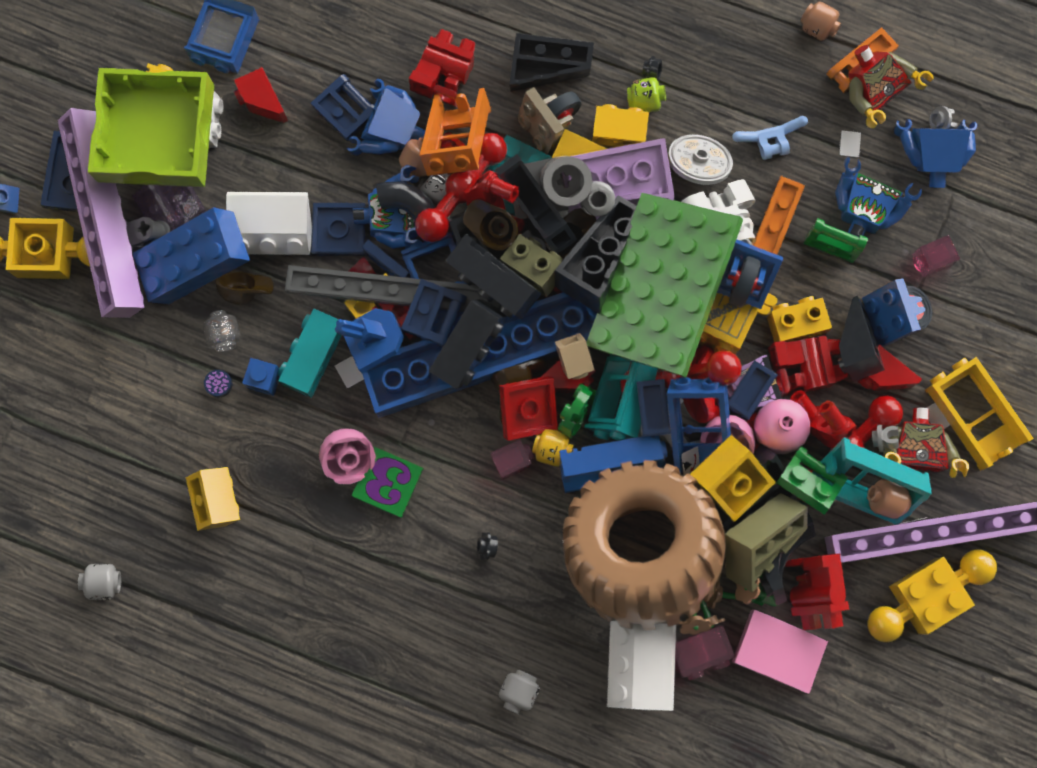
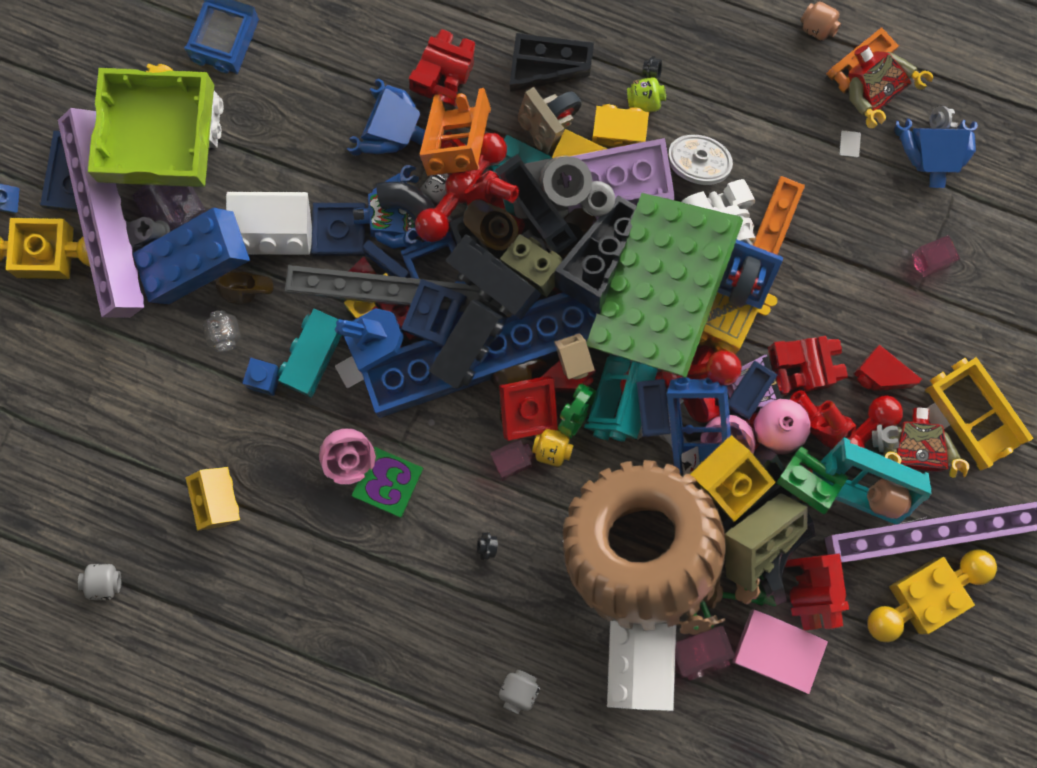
dark blue tile [204,370,233,398] -> none
red slope [234,67,288,123] -> none
dark blue plate [311,74,375,142] -> none
nougat head [399,138,427,178] -> none
blue door [559,435,667,493] -> none
light blue piece [732,116,808,160] -> none
yellow brick [767,296,832,342] -> none
green plate [803,218,868,263] -> none
blue torso [835,157,922,237] -> none
black slope [838,295,885,382] -> none
blue plate [862,278,933,347] -> none

